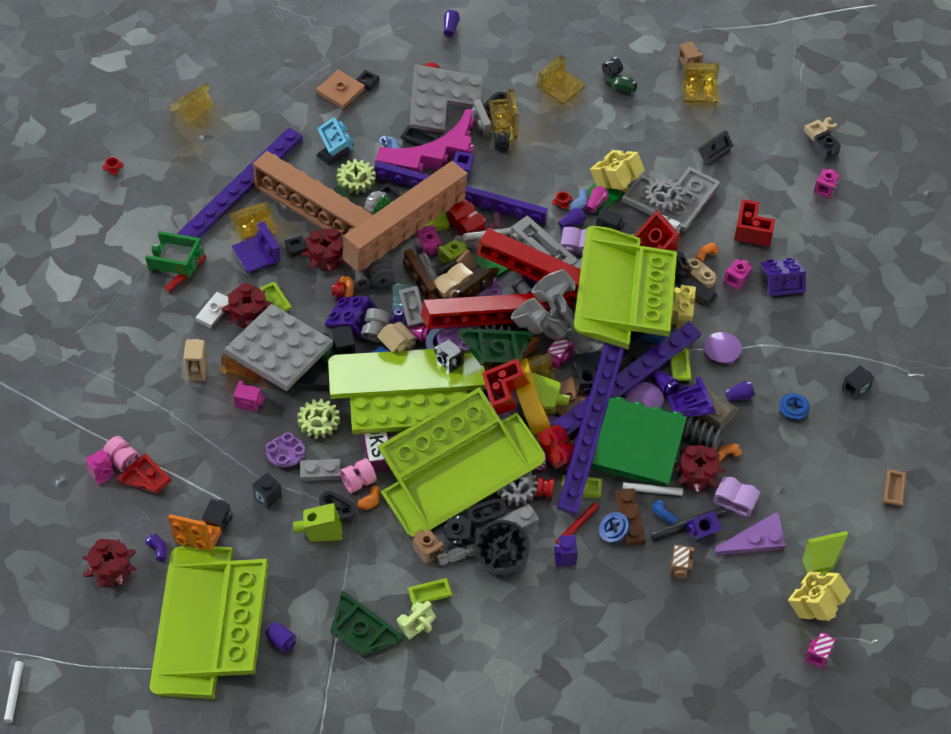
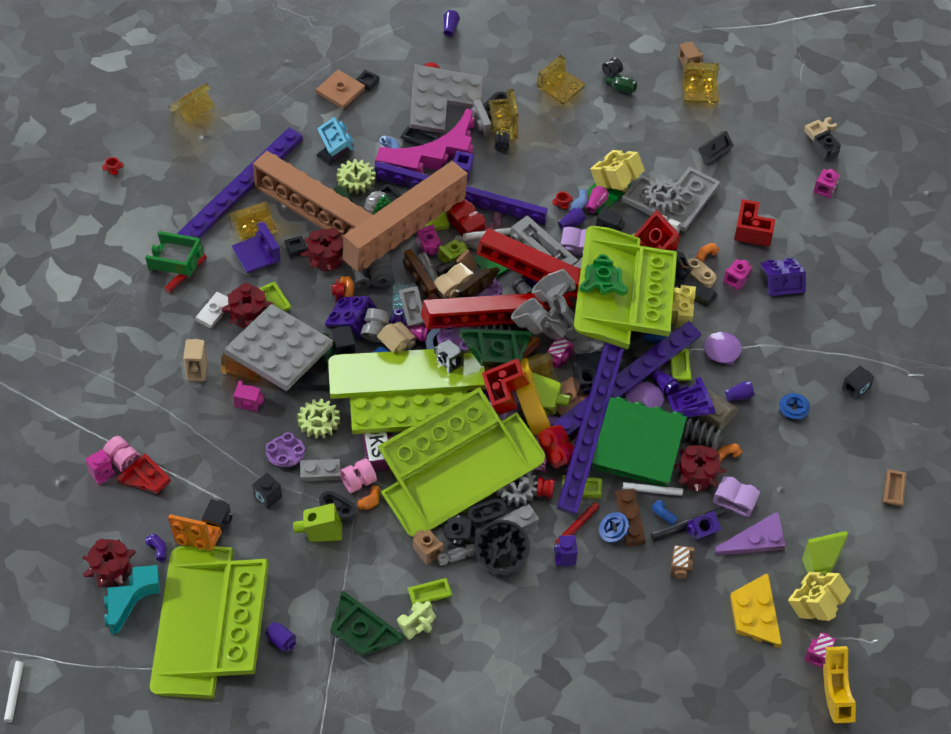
none -> teal arch [104,565,160,634]
none -> green tile [580,254,628,296]
none -> yellow wing [730,574,782,648]
none -> yellow arch [823,646,856,723]

